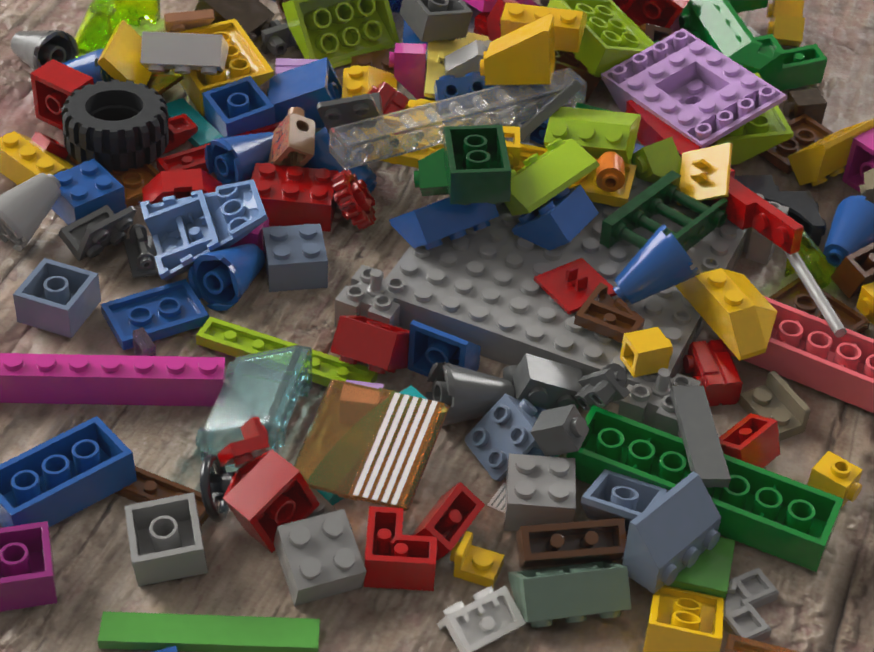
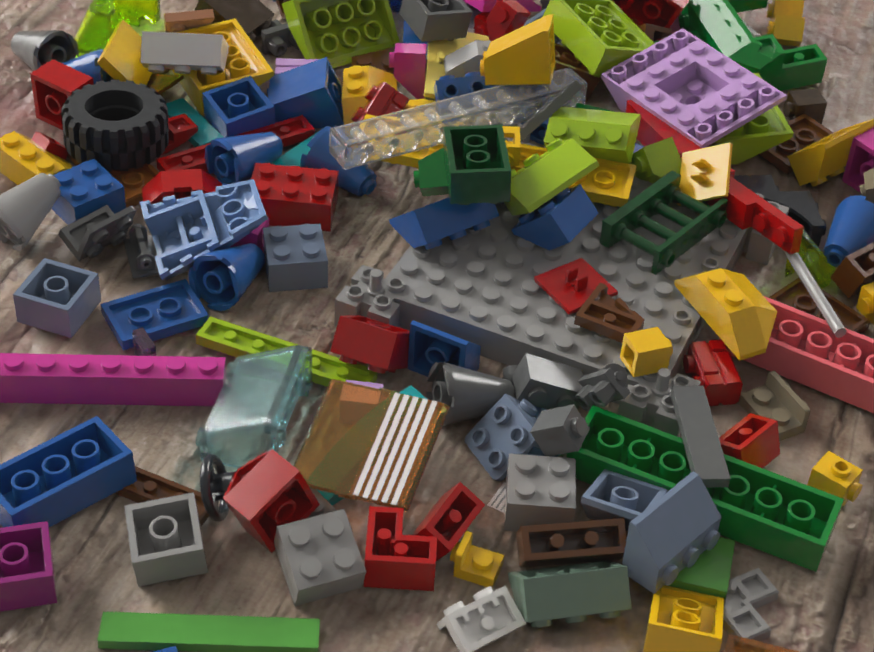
red bracket [217,416,270,468] -> none
medium nougat torso [268,107,315,167] -> none
dark grey bracket [317,92,384,136] -> none
red gear [332,169,376,230] -> none
yellow slope [501,2,587,53] -> none
orange brick [596,151,625,192] -> none
blue cone [613,224,701,304] -> none

